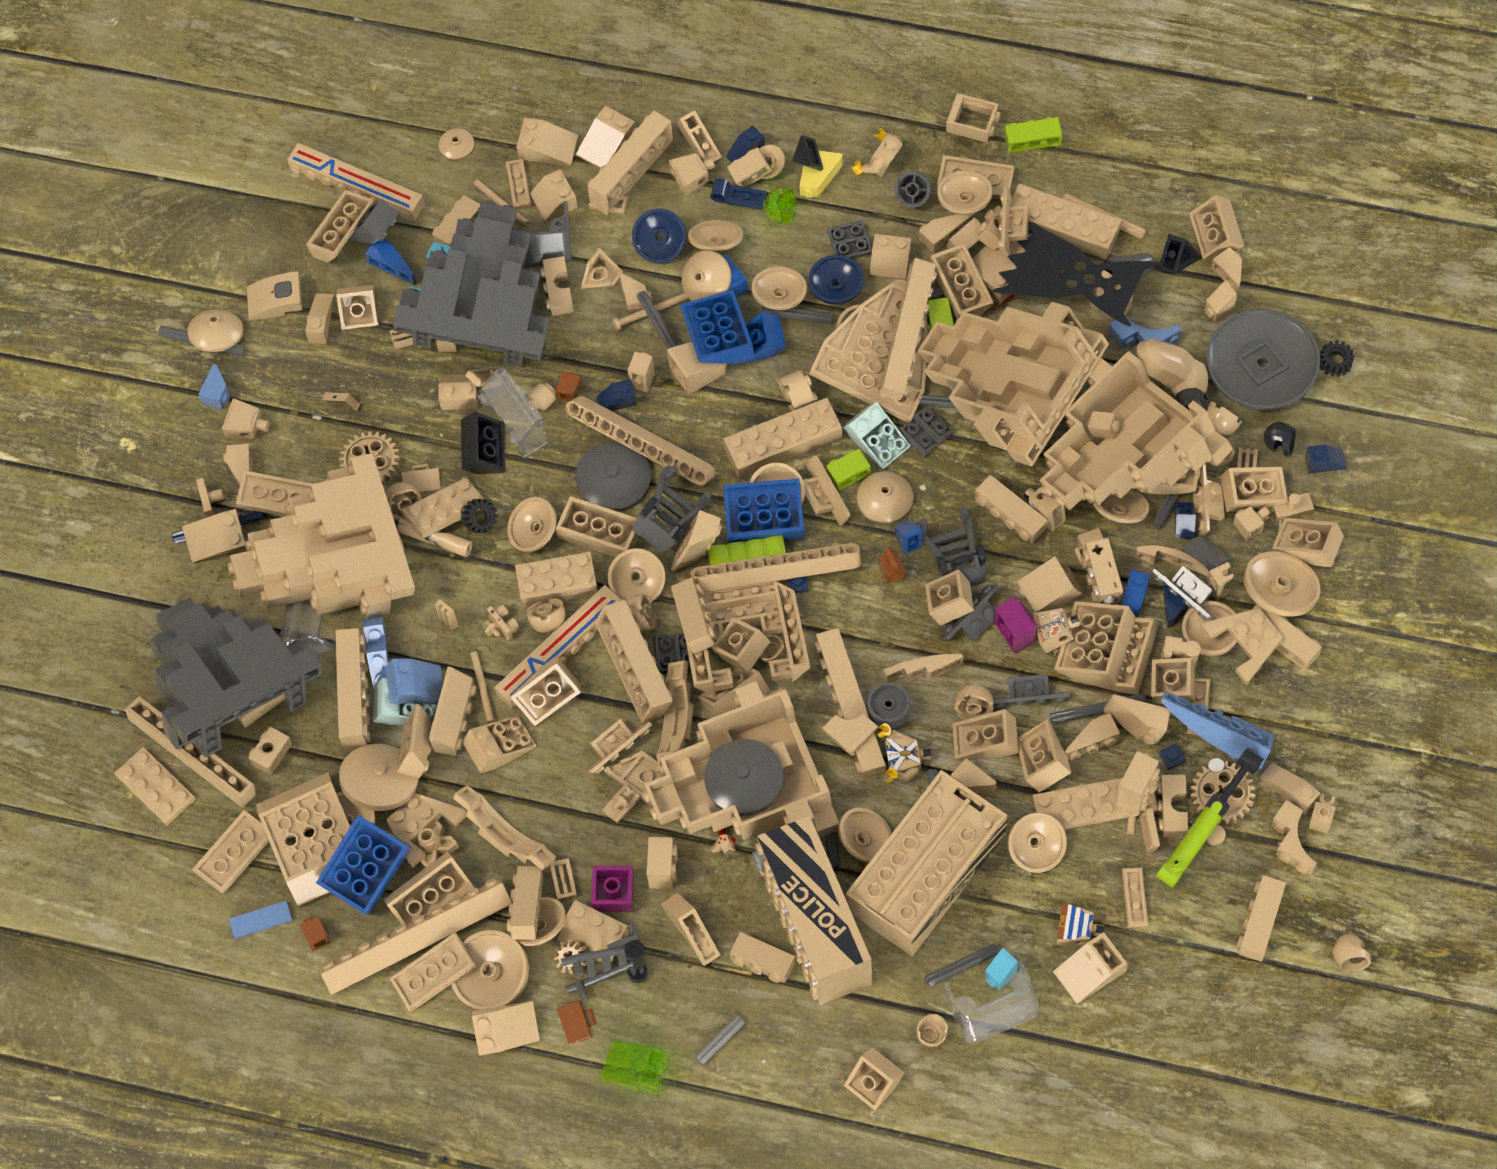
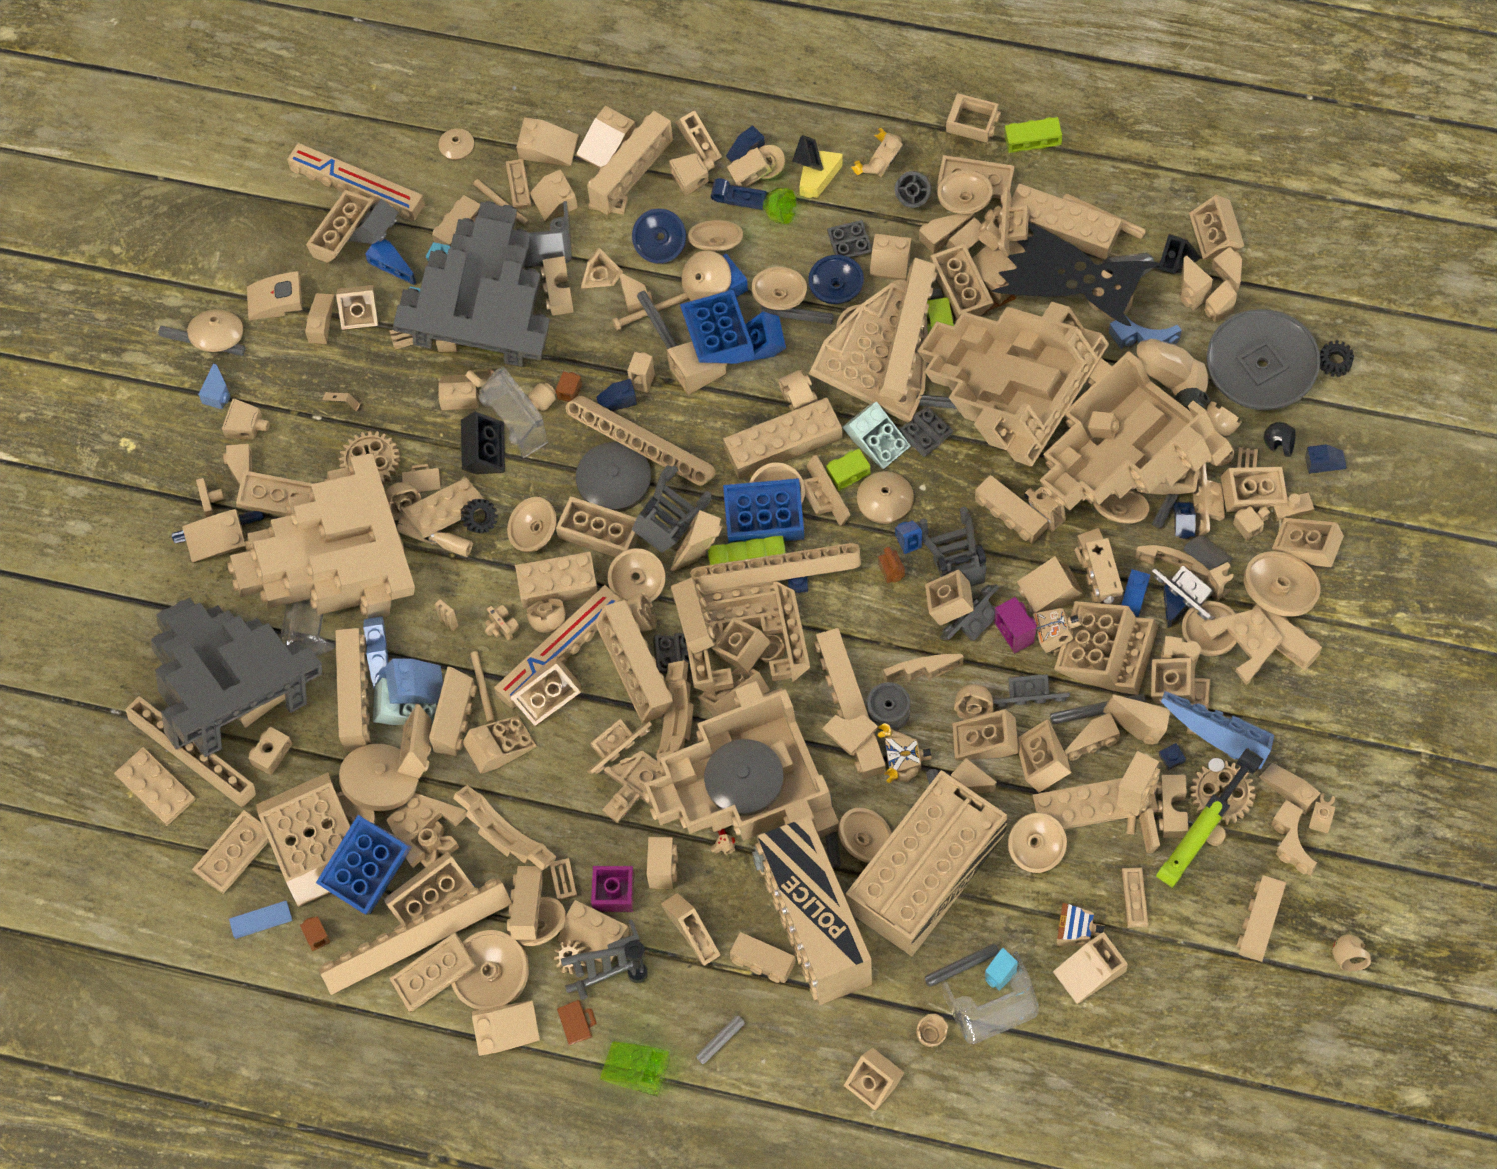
none -> tan slope [1181,256,1213,311]

